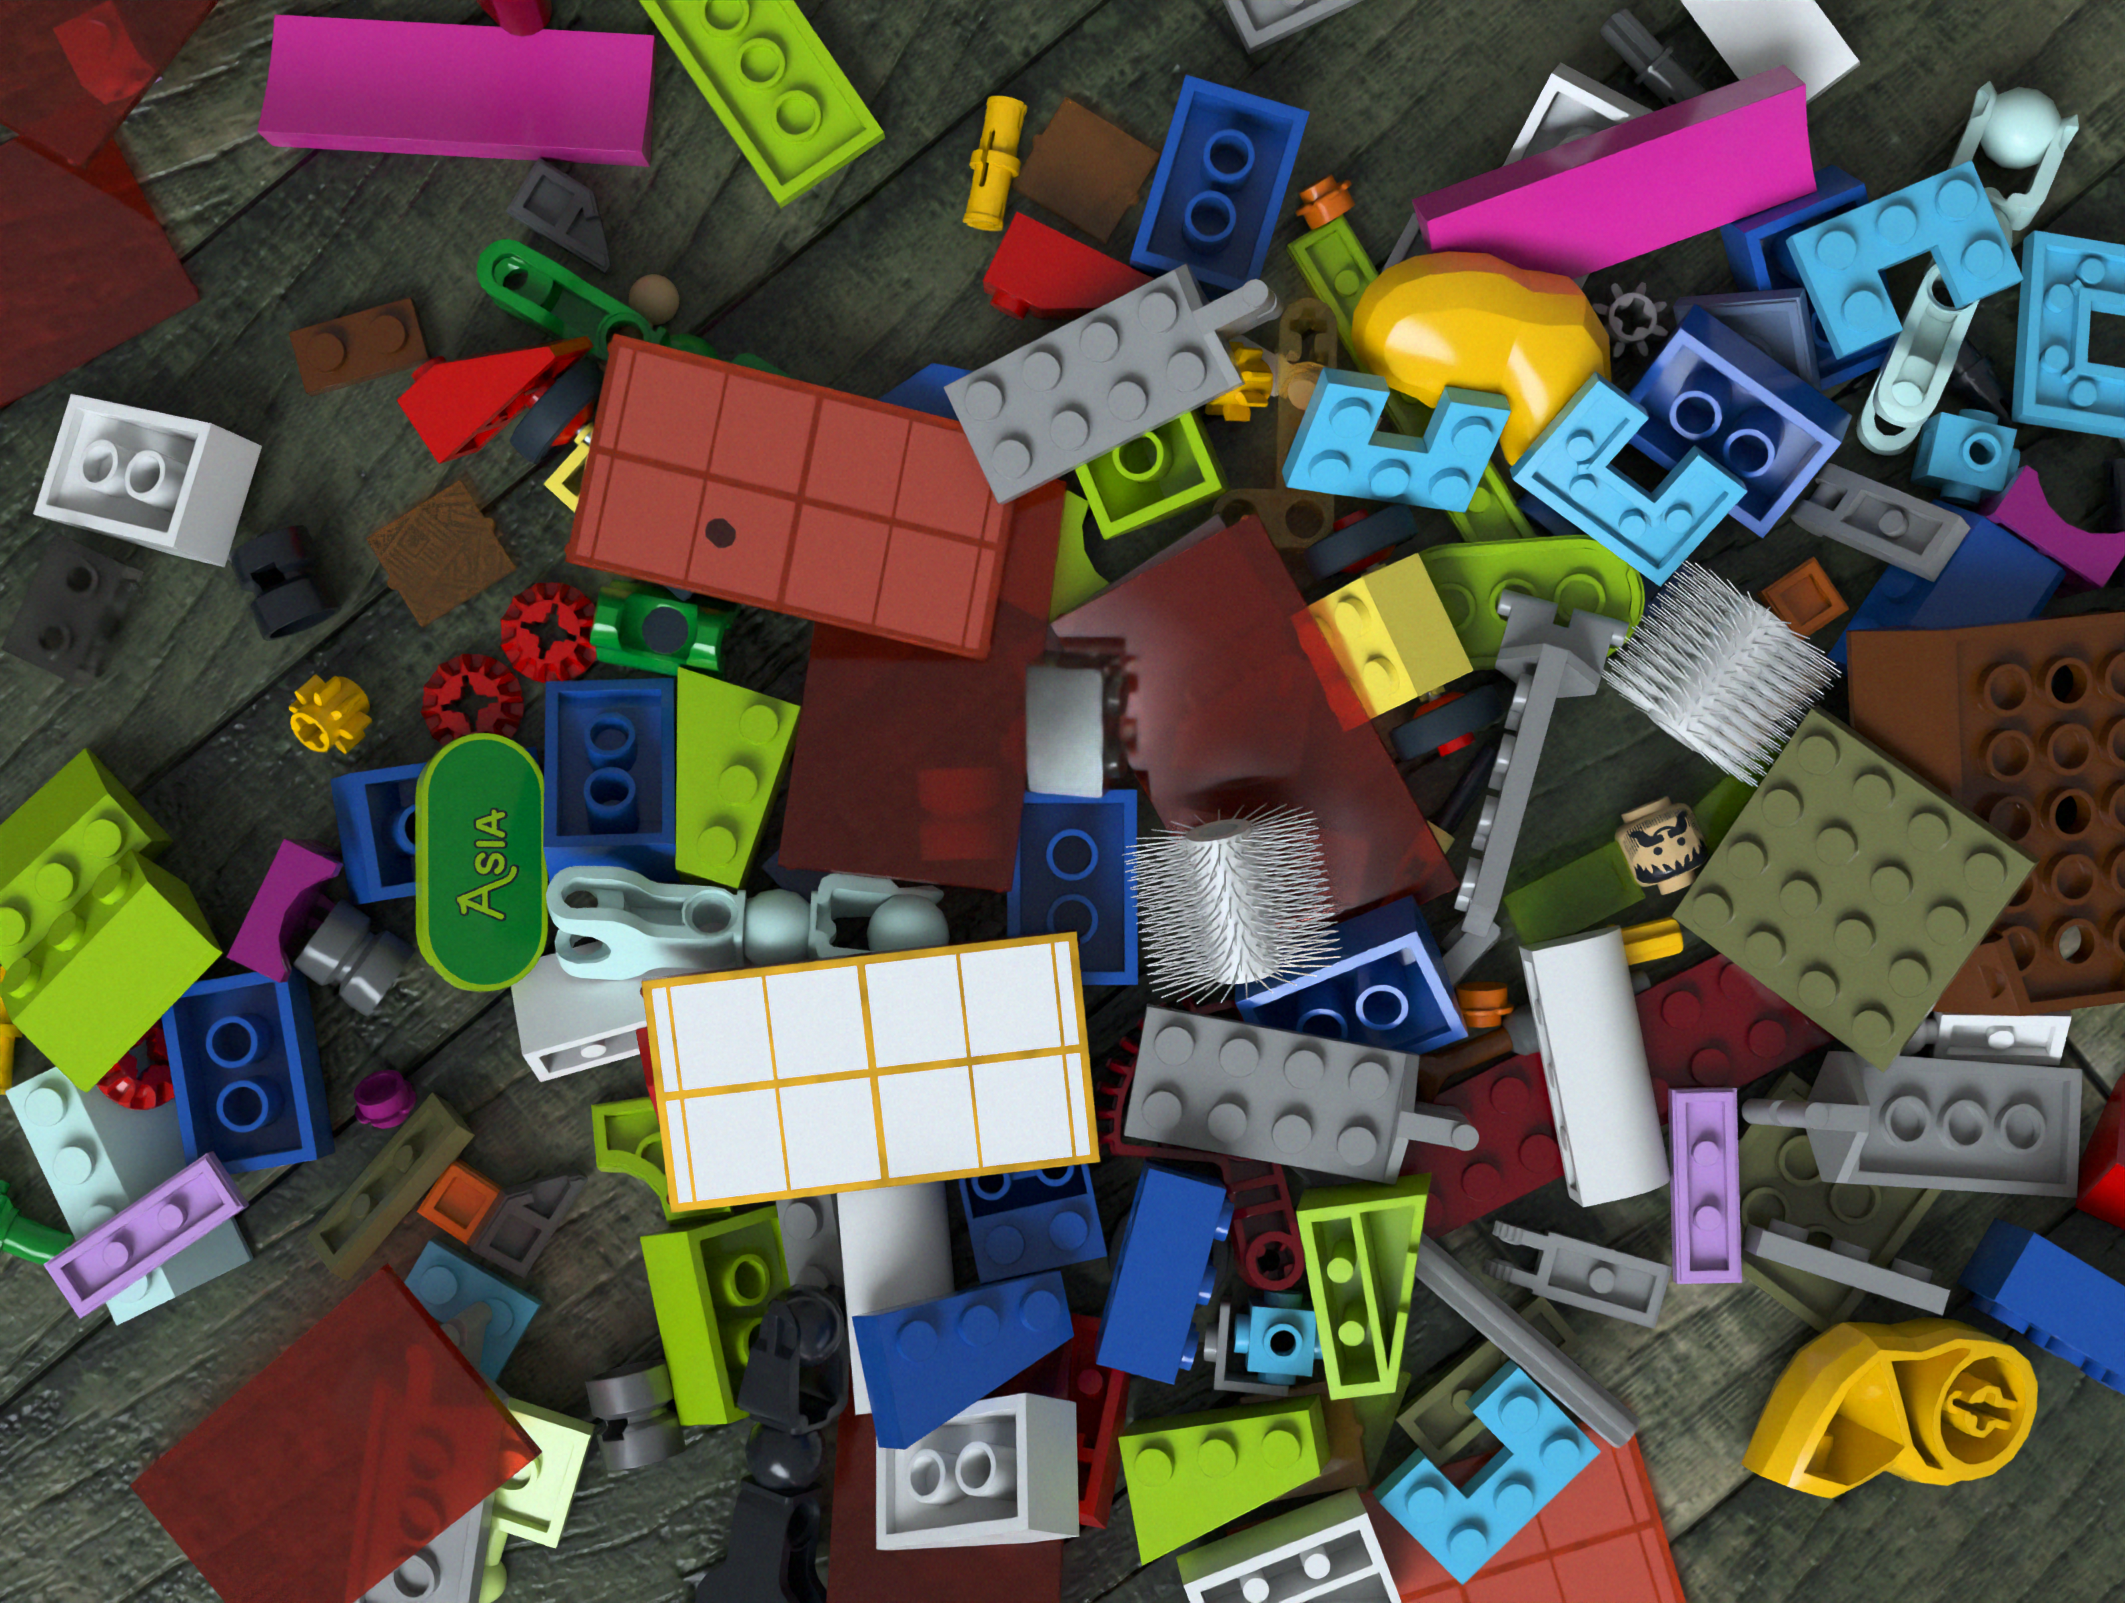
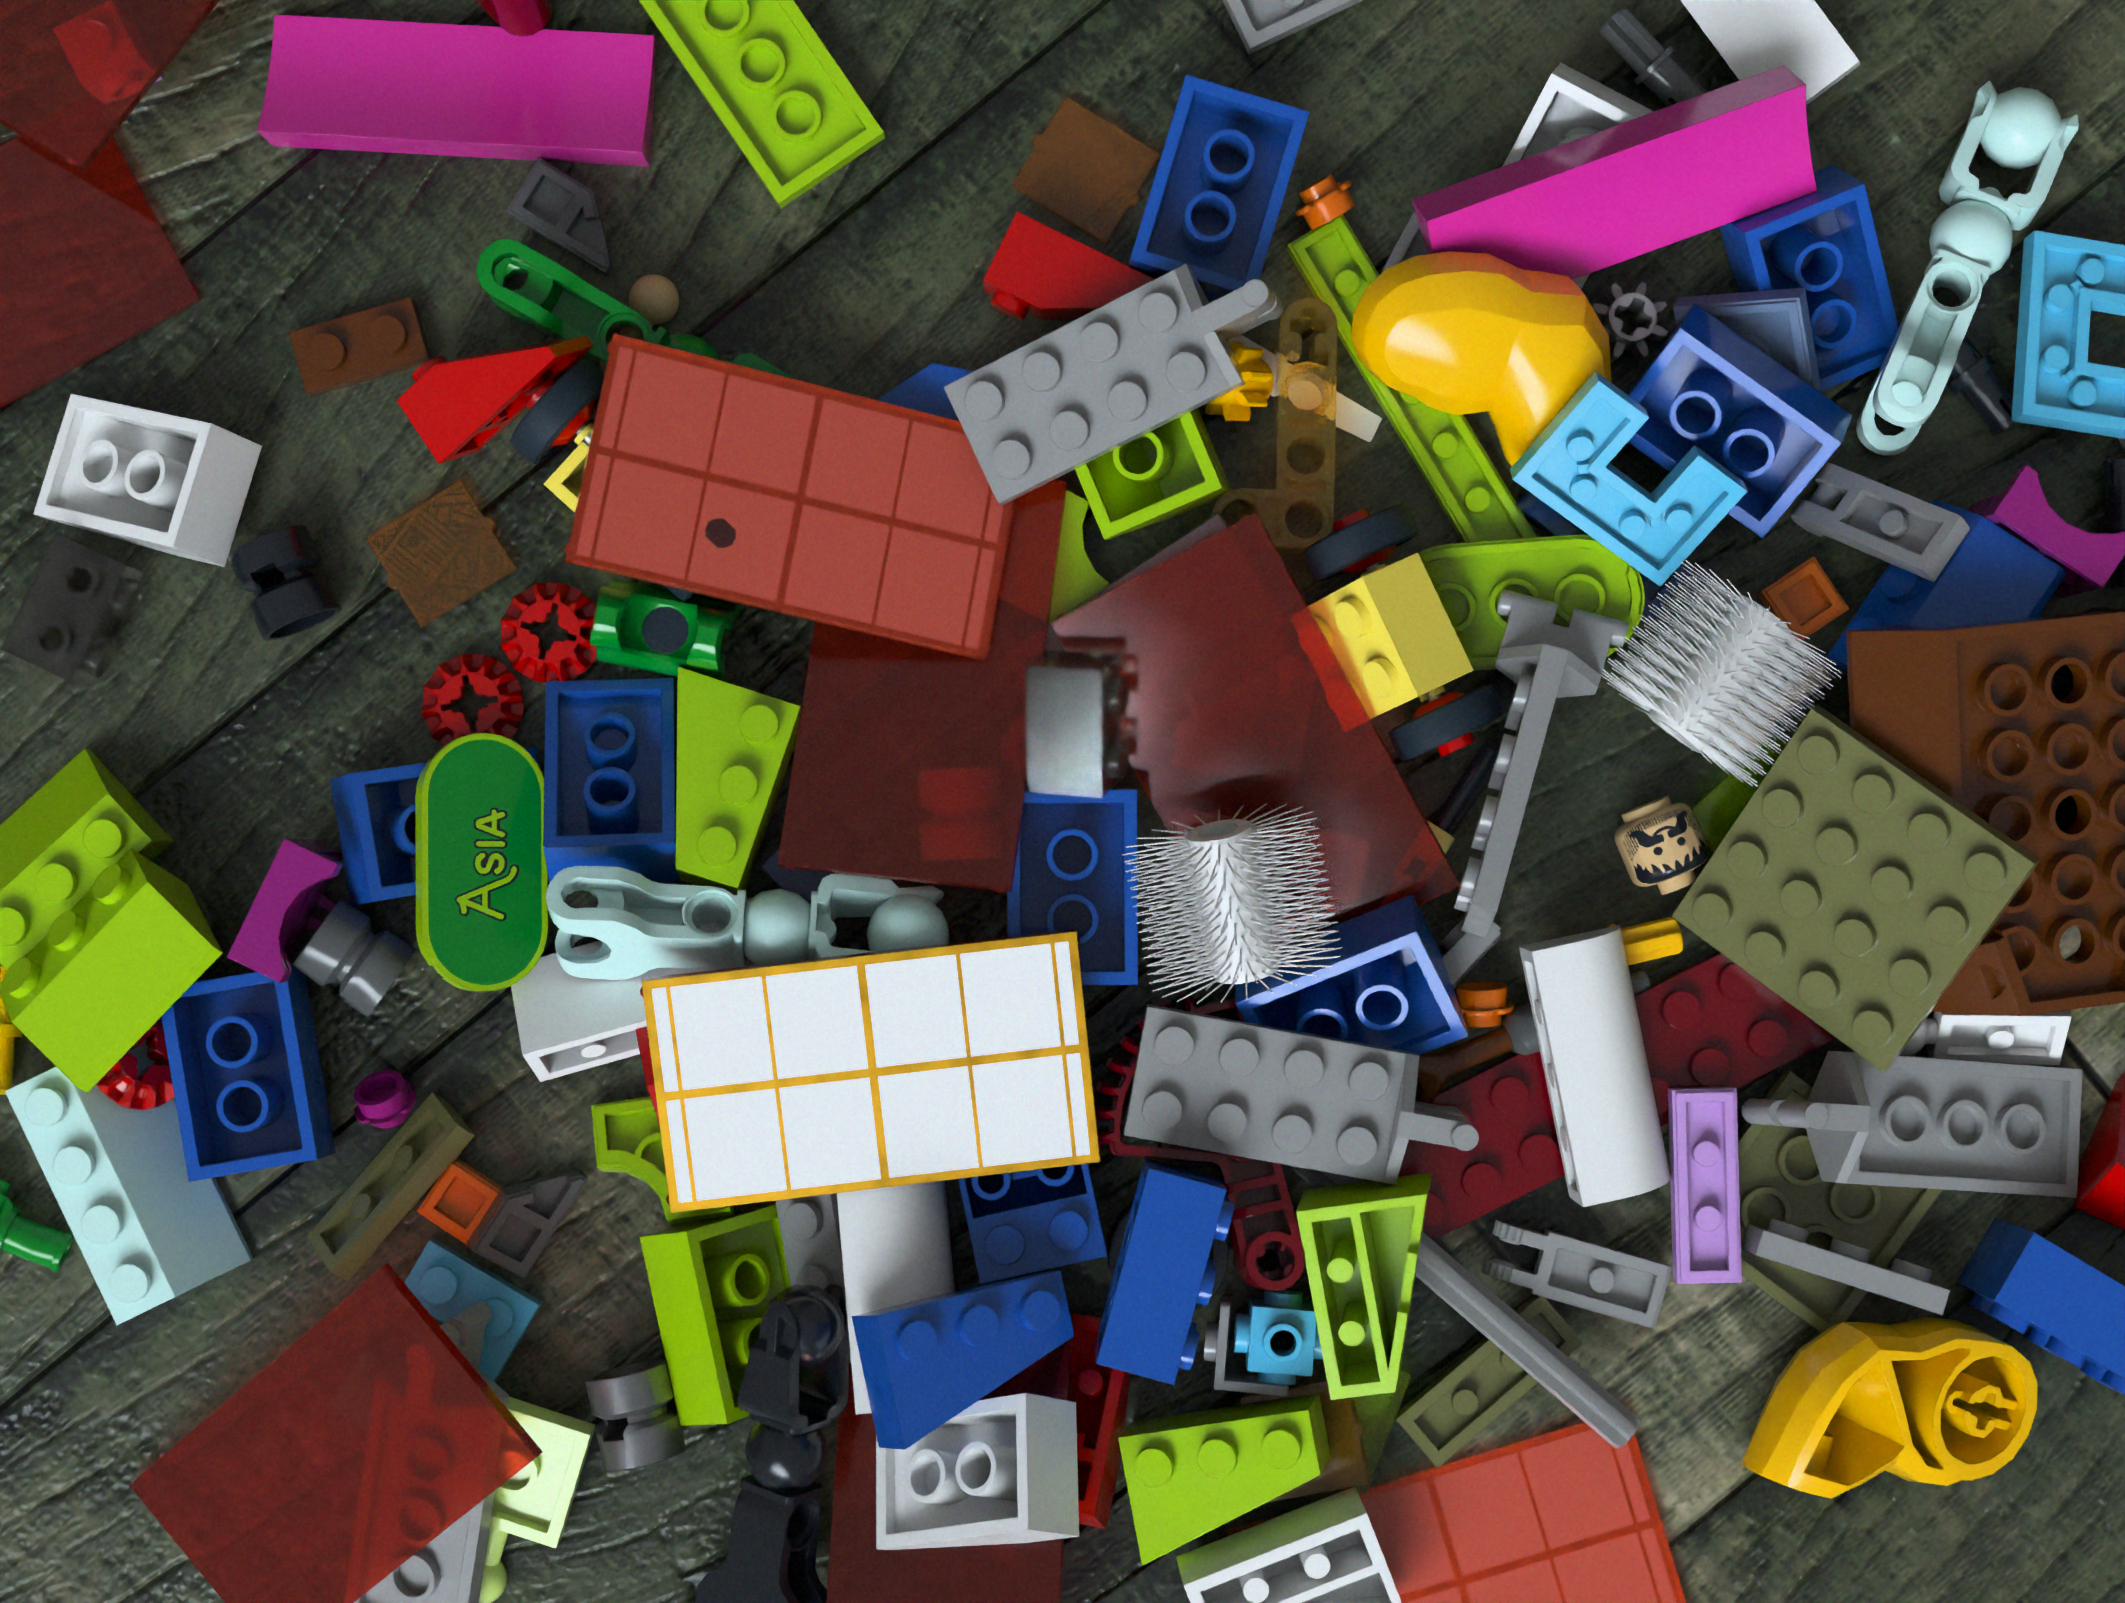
lavender tile [43,1151,249,1318] -> none
yellow gear [289,674,372,754] -> none
yellow pin [963,96,1028,231] -> none
medium azure plate [1281,367,1511,513] -> none
medium azure plate [1372,1359,1601,1585] -> none
clear neon green plate [1500,840,1646,945] -> none
medium azure plate [1785,160,2024,360] -> none
medium azure brick [1910,409,2020,506] -> none

